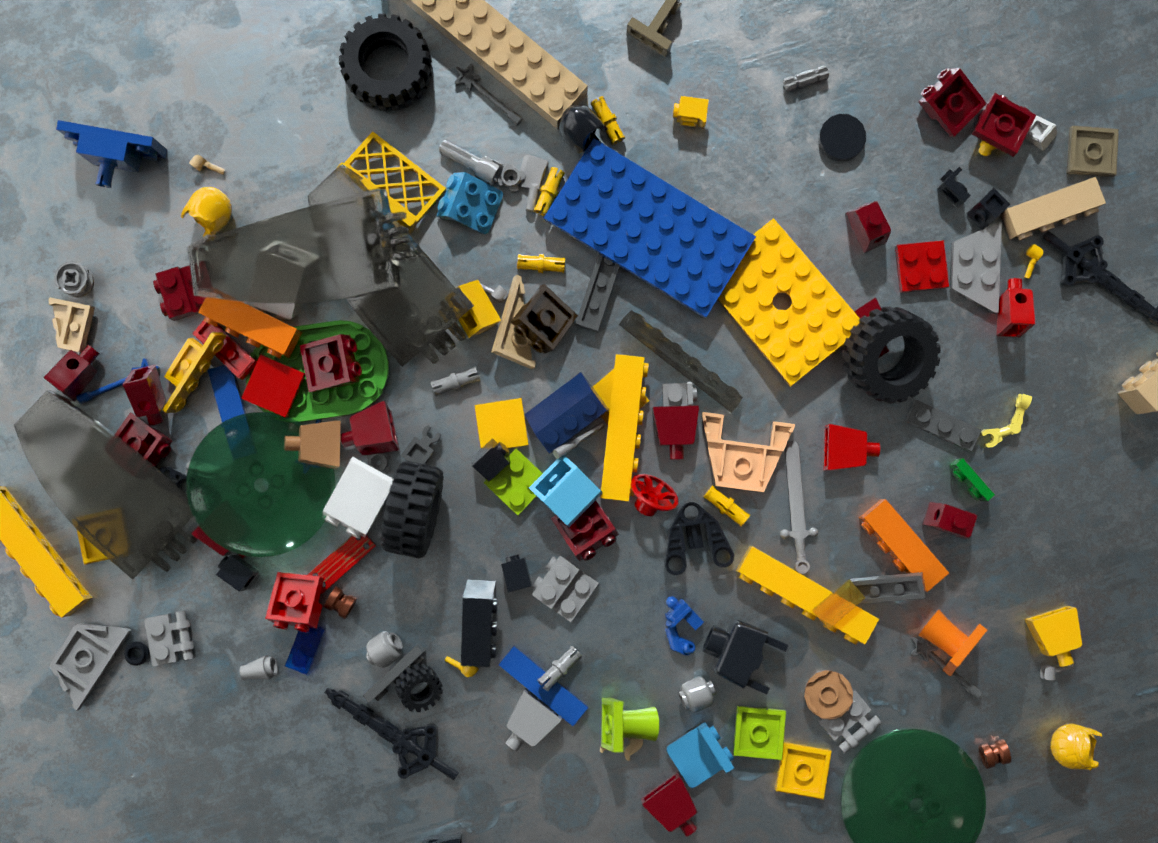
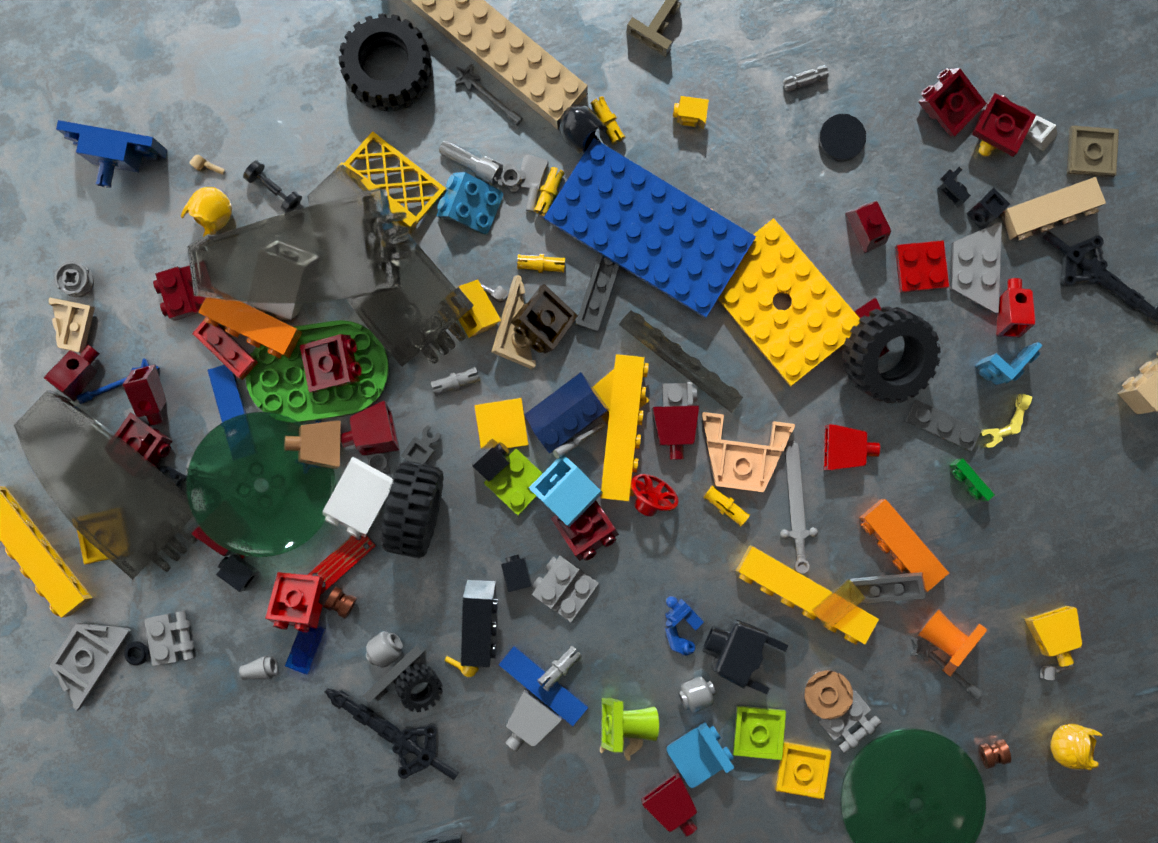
yellow bracket [162,332,226,413] -> none
red tile [241,355,306,418] -> none
black connector [664,502,734,575] -> none
dark red torso [922,502,977,539] -> none
yellow hand [1024,244,1043,279] -> none
none -> black wheel [243,160,302,214]
none -> dark azure bracket [975,342,1042,385]

